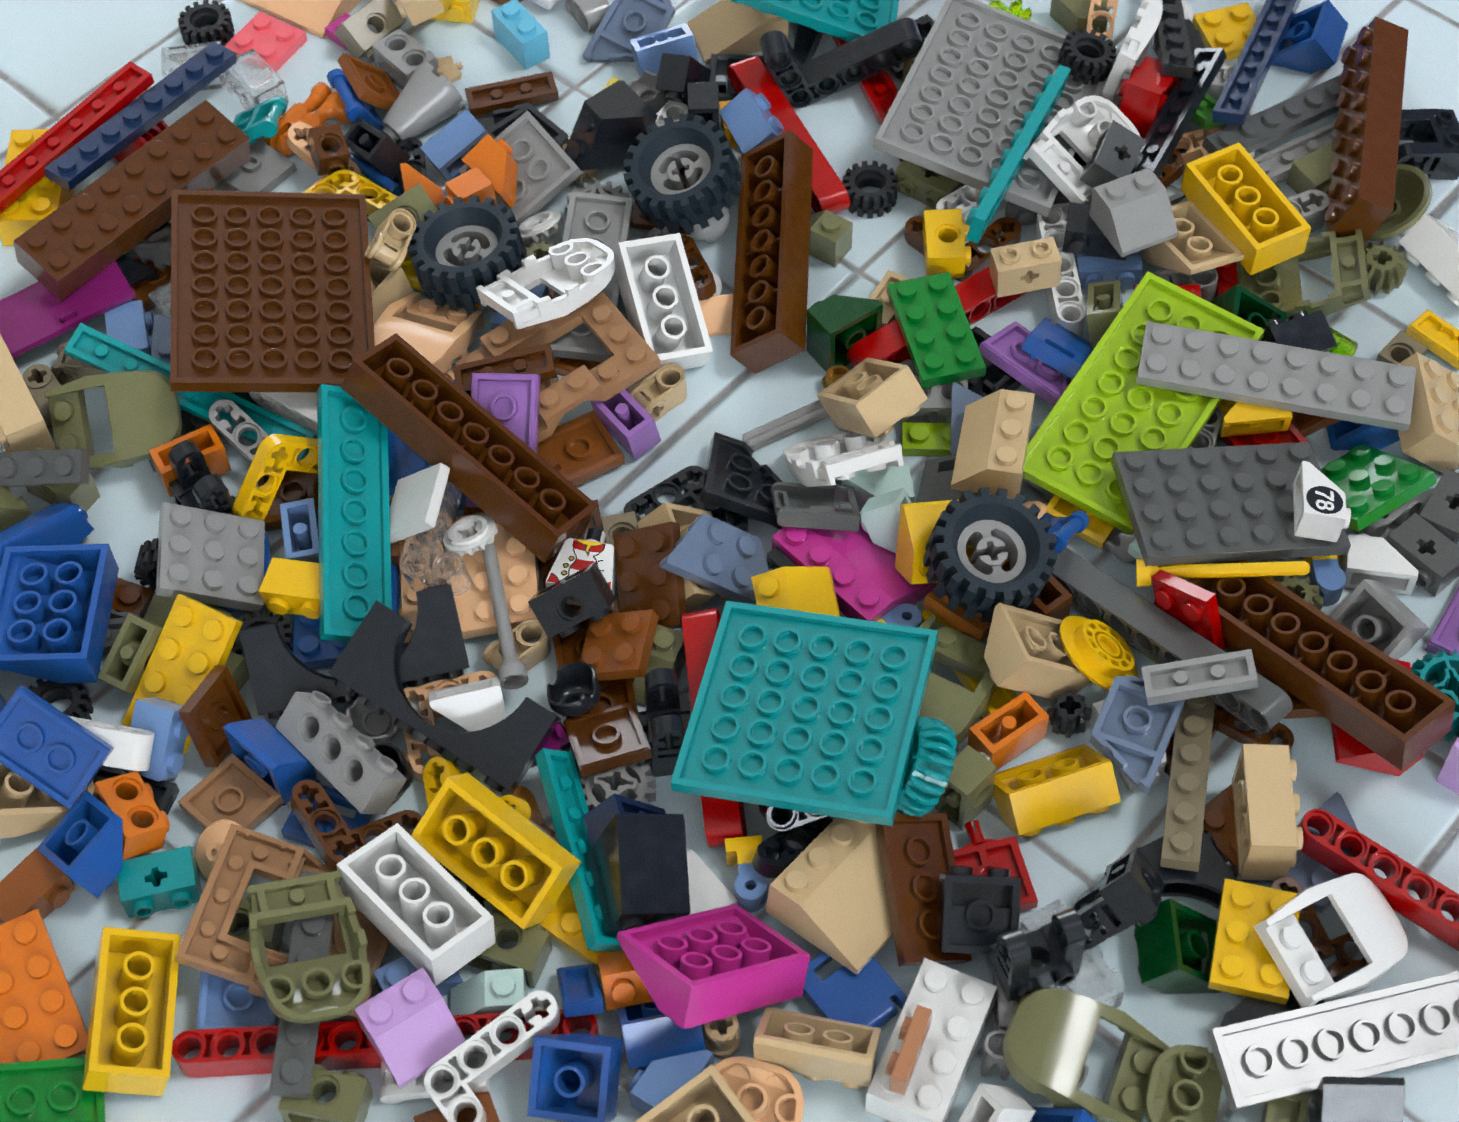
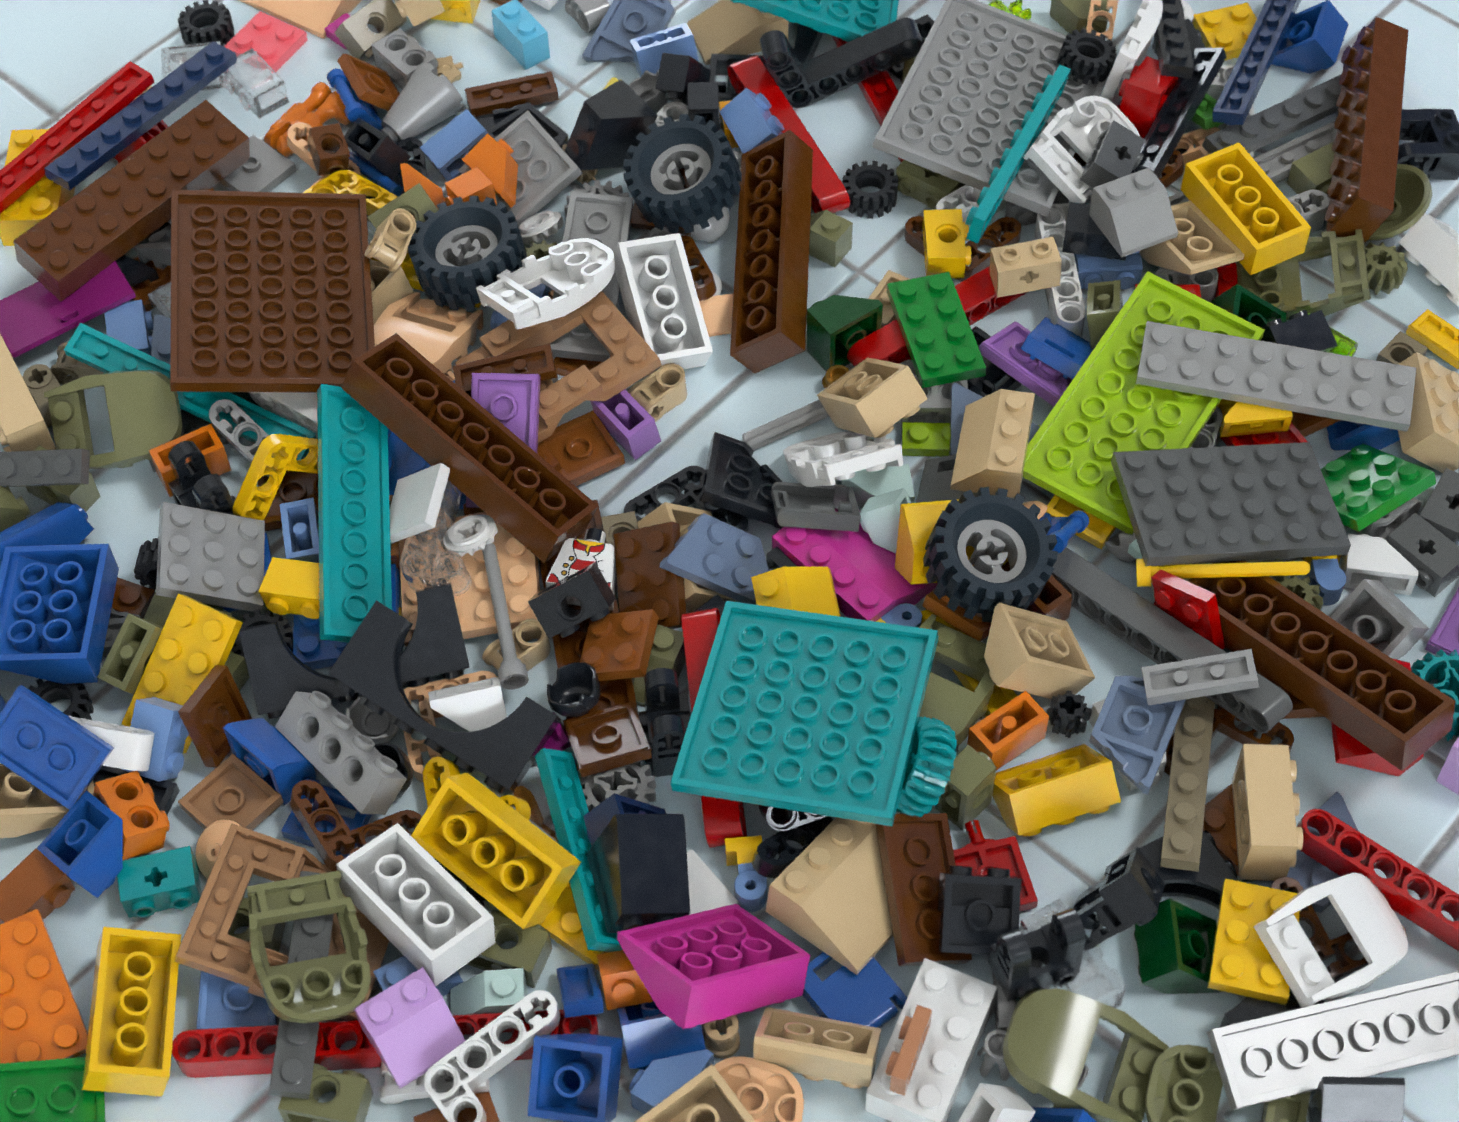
teal plate [233,96,288,146] -> none
yellow wheel [1059,615,1139,691] -> none
white slope [1293,461,1351,542] -> none

